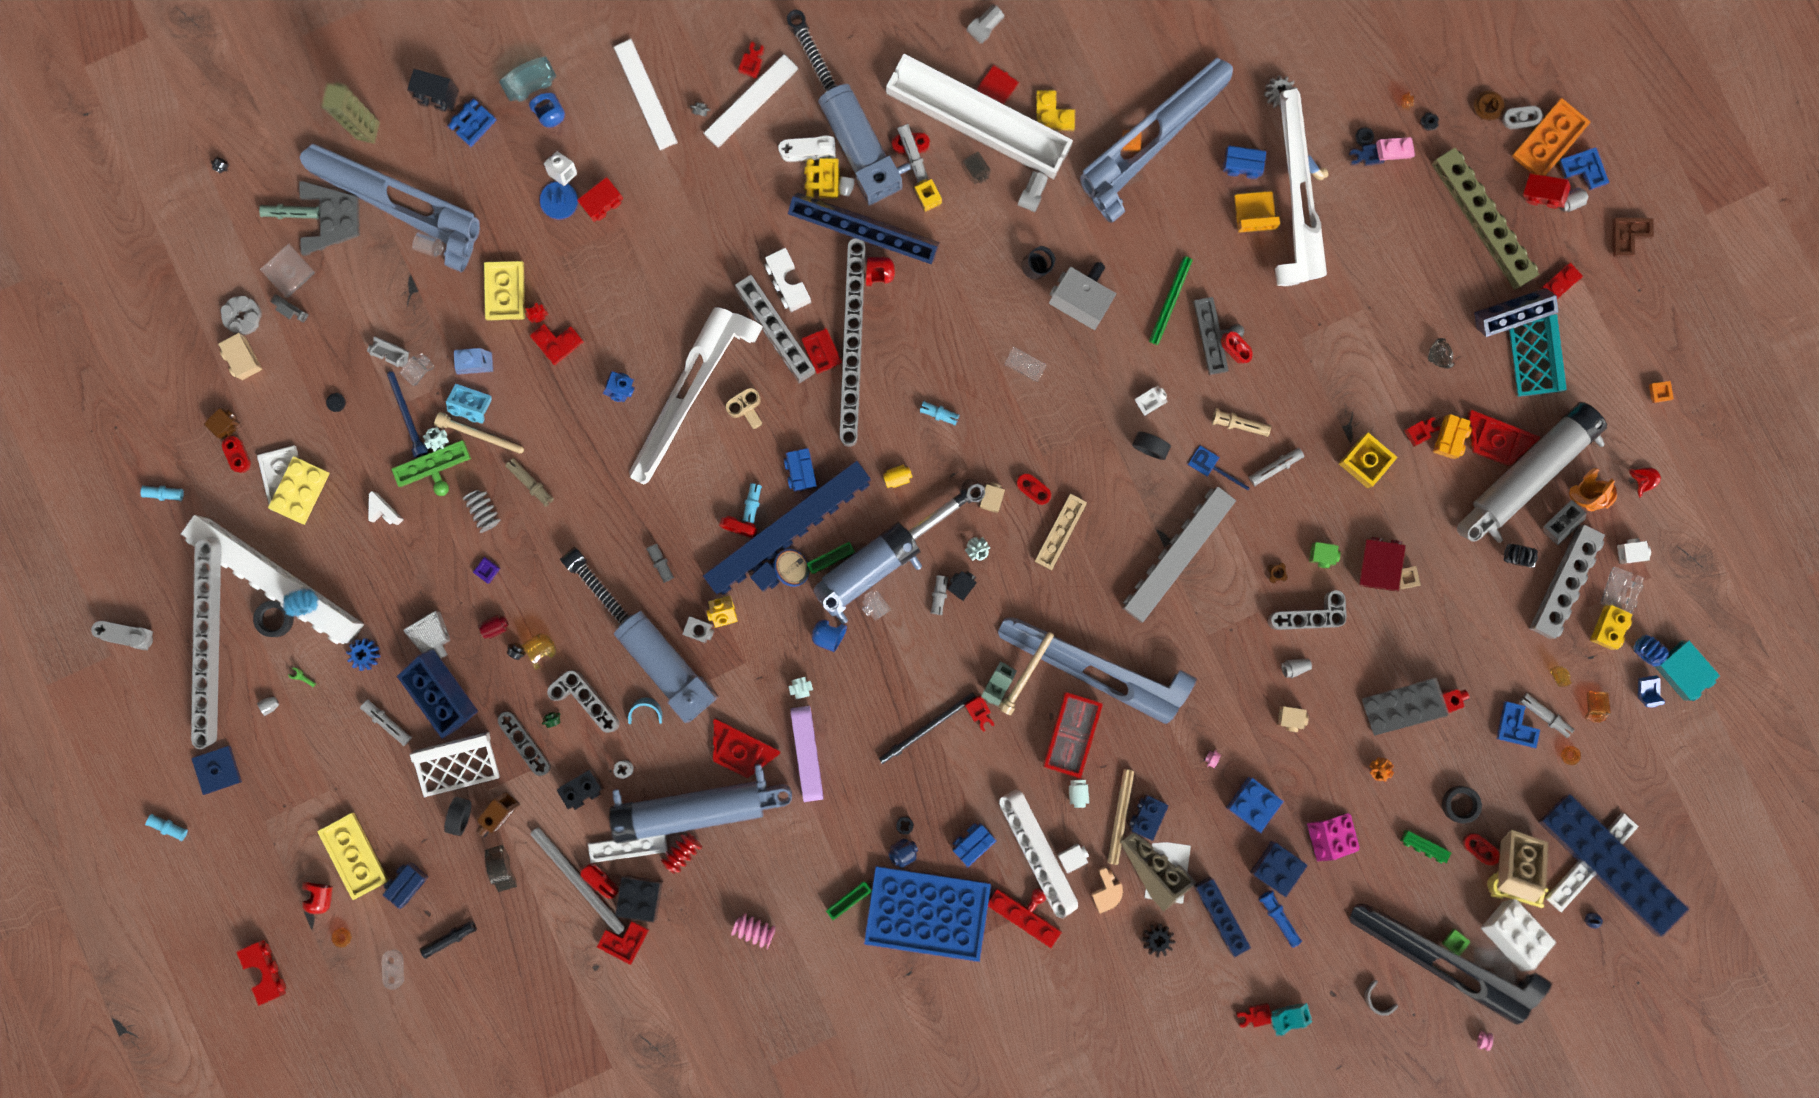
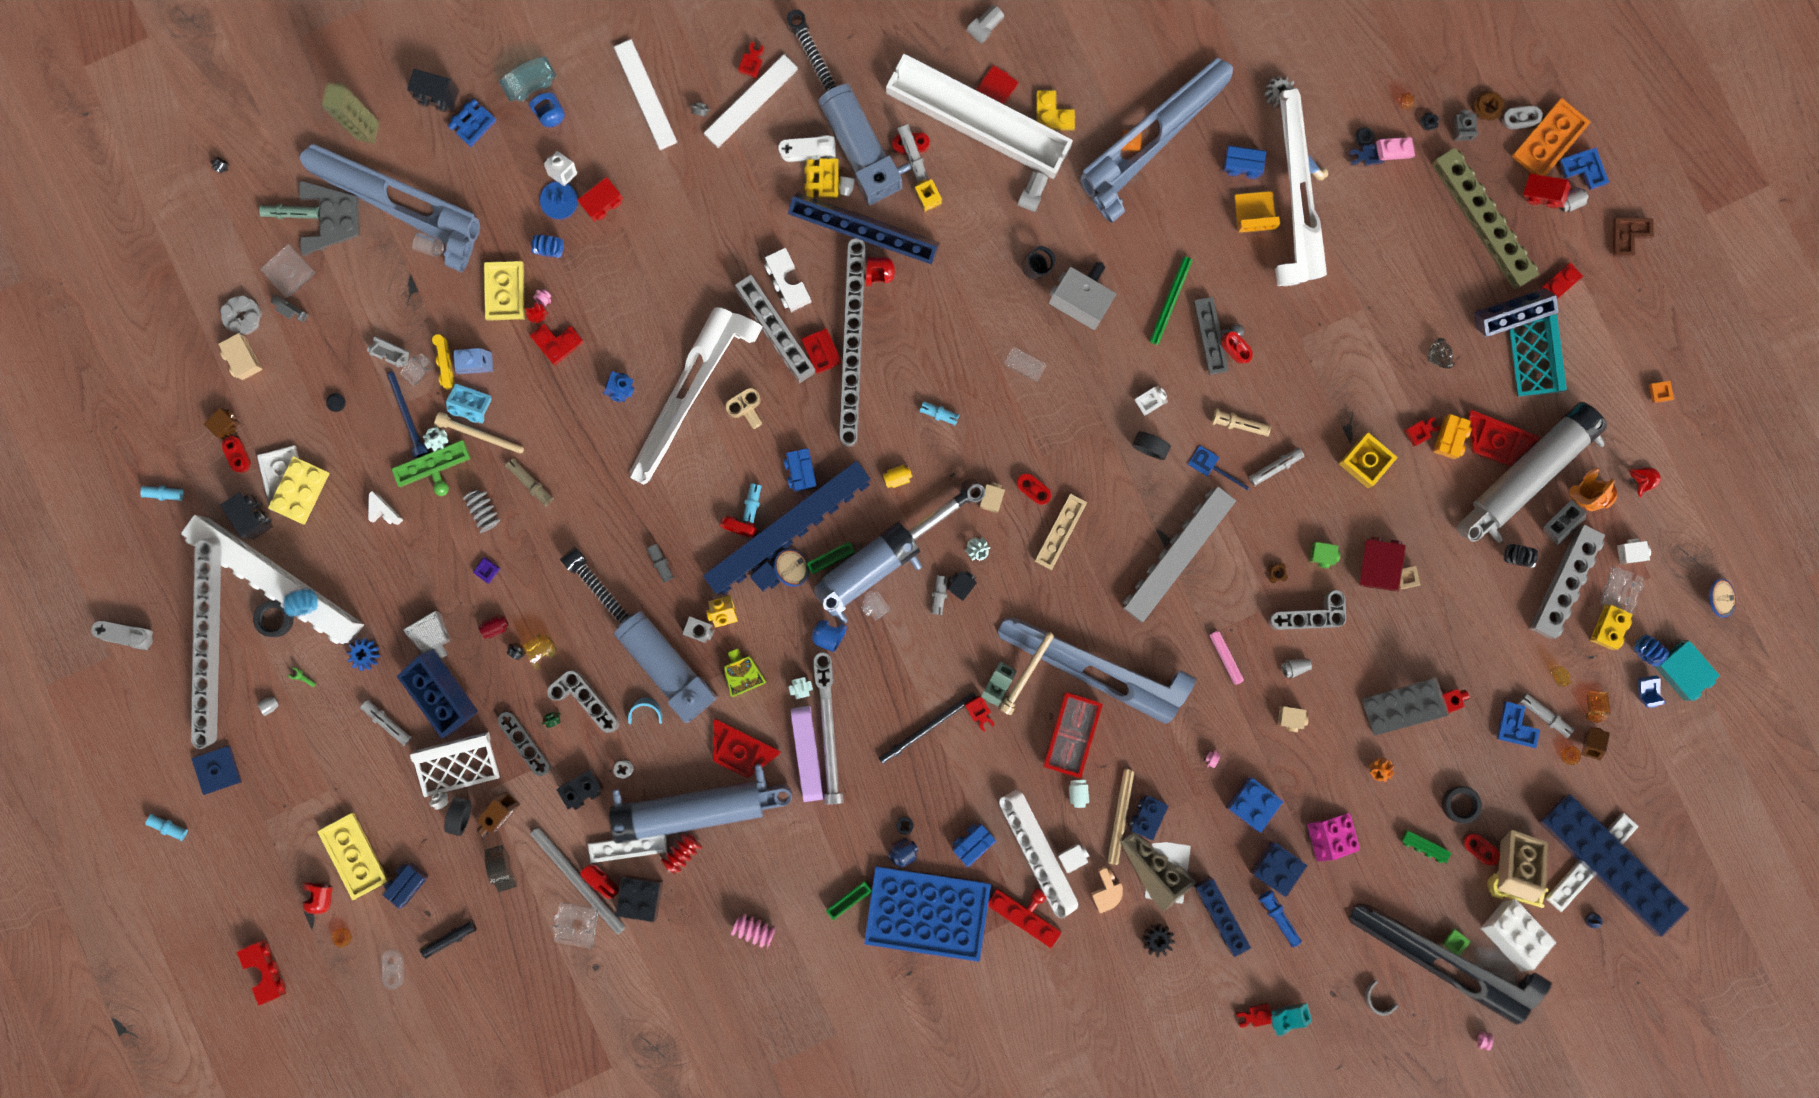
red plate [597,921,650,965] -> none
clear smoke brick [962,151,991,185] -> none
none -> black brick [220,492,273,540]
none -> white plate [429,792,449,810]
none -> yellow plate [432,334,455,390]
none -> blue gear [531,235,564,258]
none -> bright pink plate [533,289,551,307]
none -> clear piece [552,902,599,948]
none -> torso [724,649,767,697]
none -> flat silver piece [814,653,844,804]
none -> bright pink axle [1210,631,1244,685]
none -> dark grey brick [1453,110,1478,141]
none -> reddish brown brick [1581,727,1610,761]
none -> piece [1709,579,1736,617]

